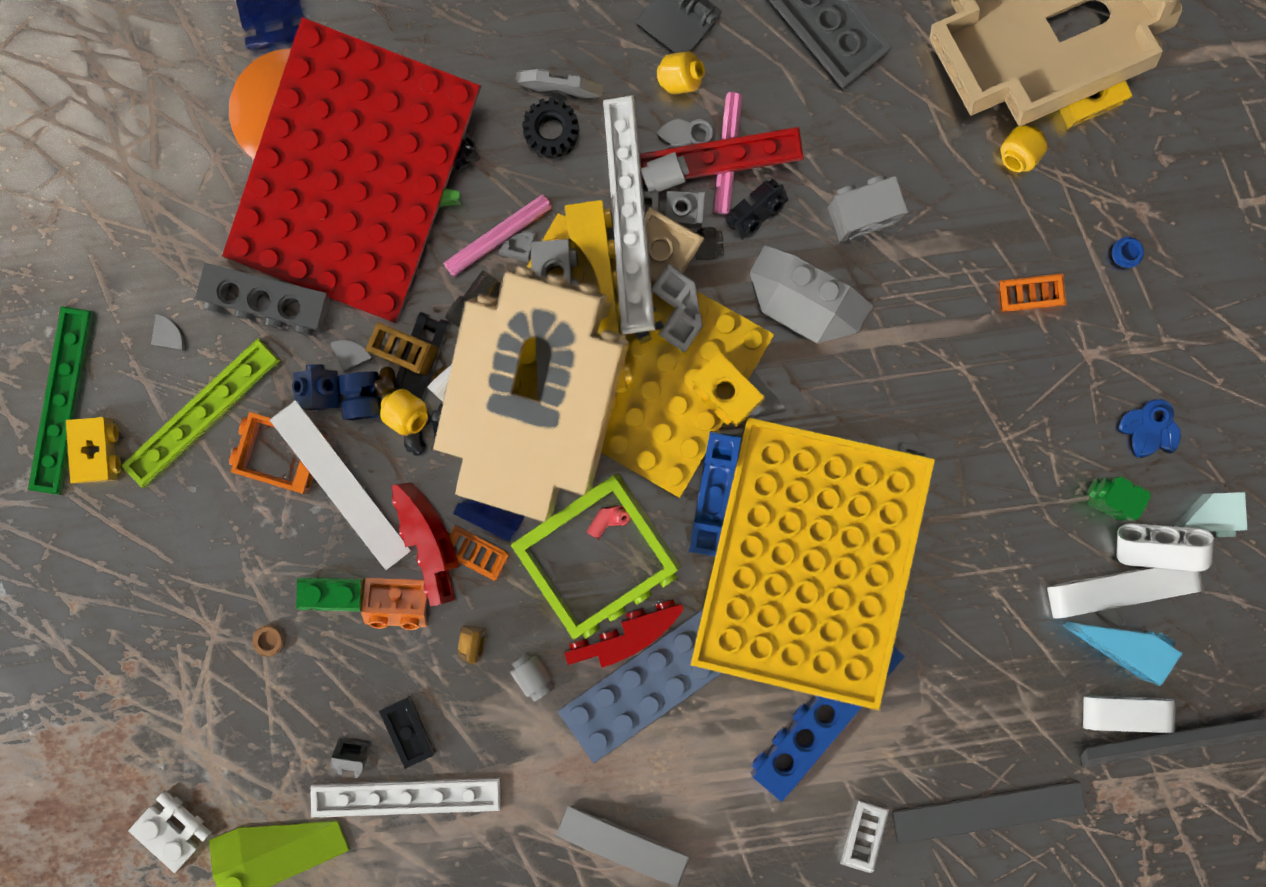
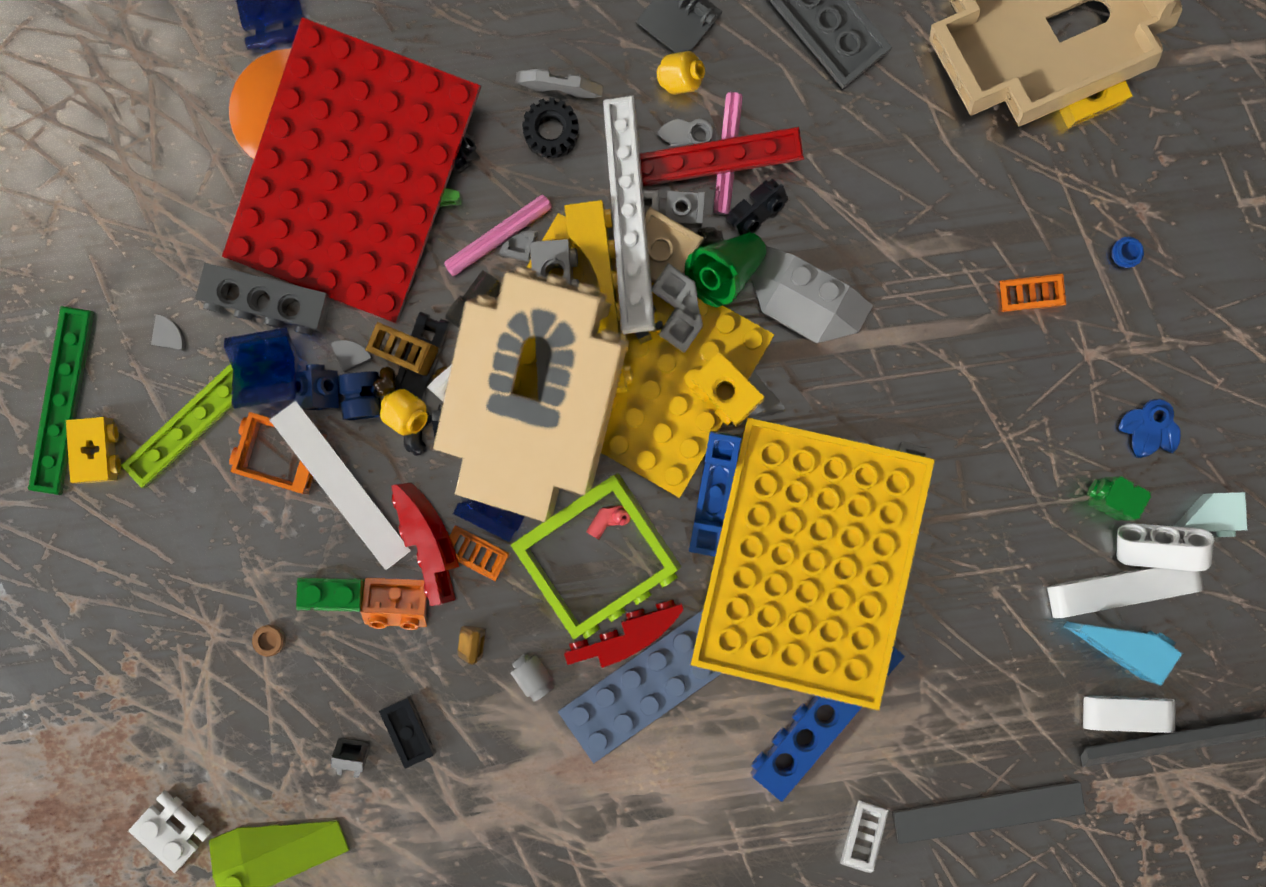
white tile [310,777,501,818] -> none
light grey slope [556,806,690,887] -> none
light grey brick [641,152,690,192] -> none
light grey brick [828,175,908,243] -> none
yellow head [1000,125,1048,172] -> none
none -> clear blue bracket [224,327,297,409]
none -> green cone [685,233,767,307]

